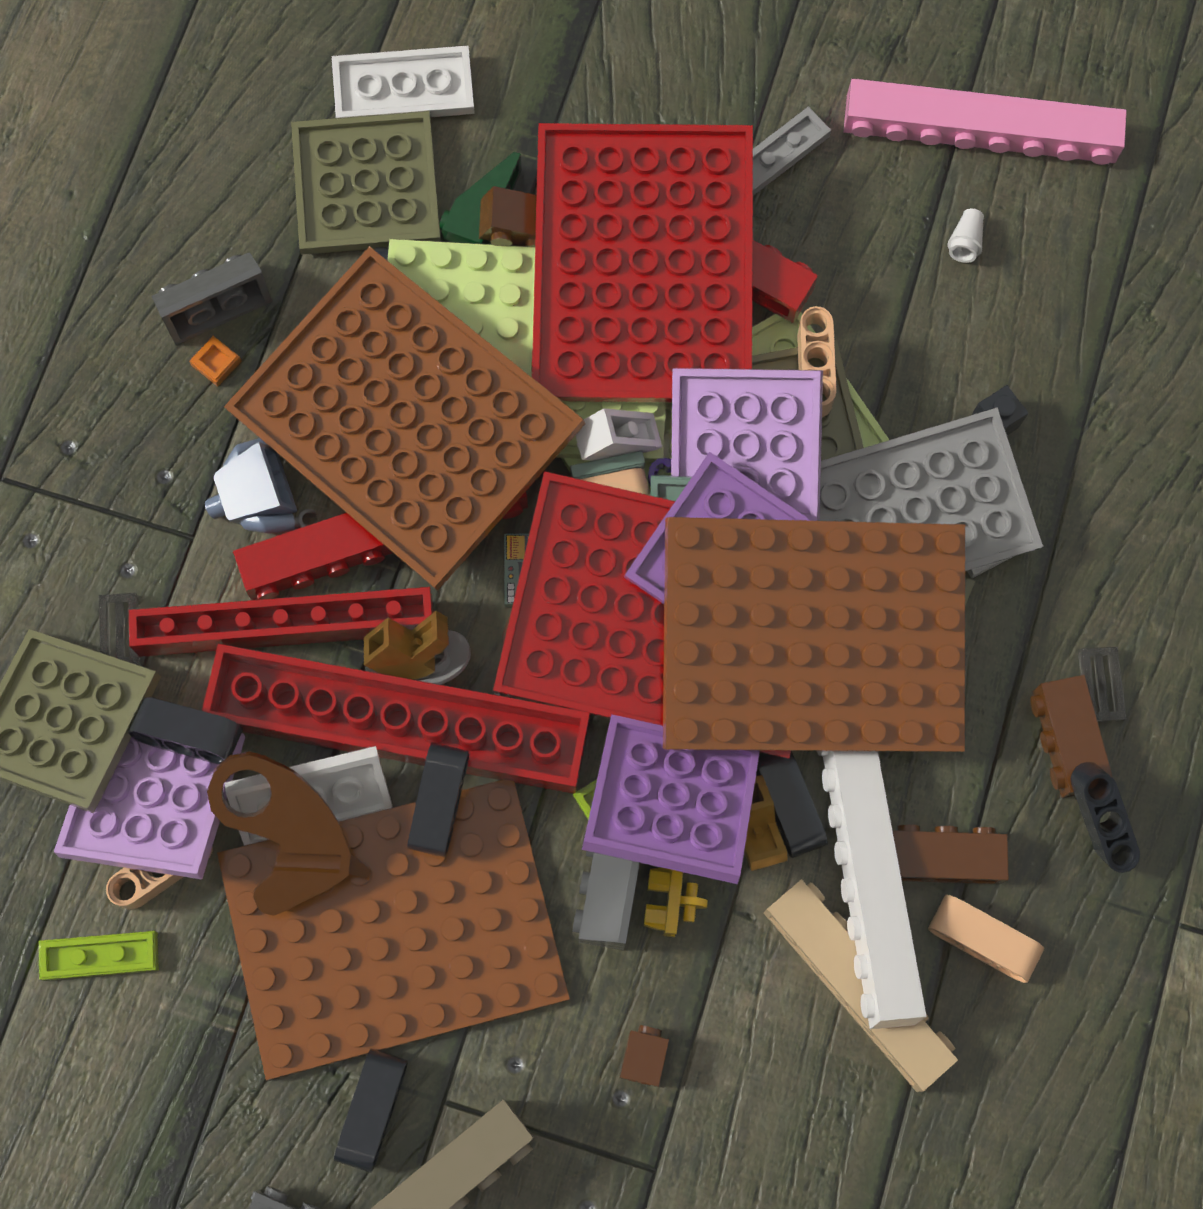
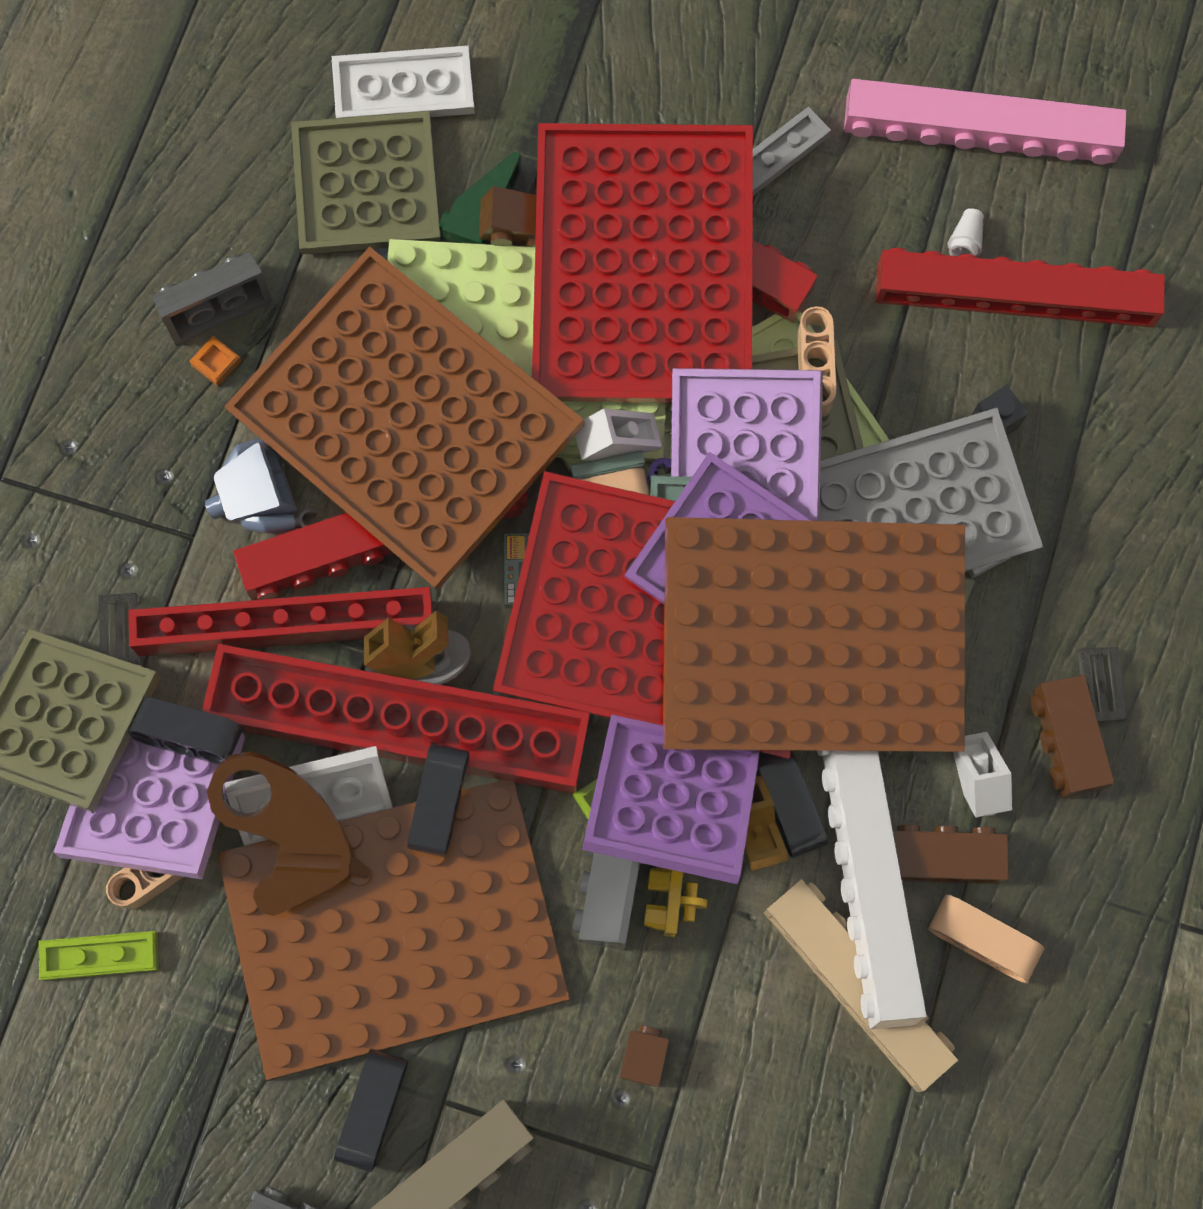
black beam [1070,762,1140,873] -> none
none -> red brick [875,248,1165,328]
none -> white slope [953,732,1012,817]

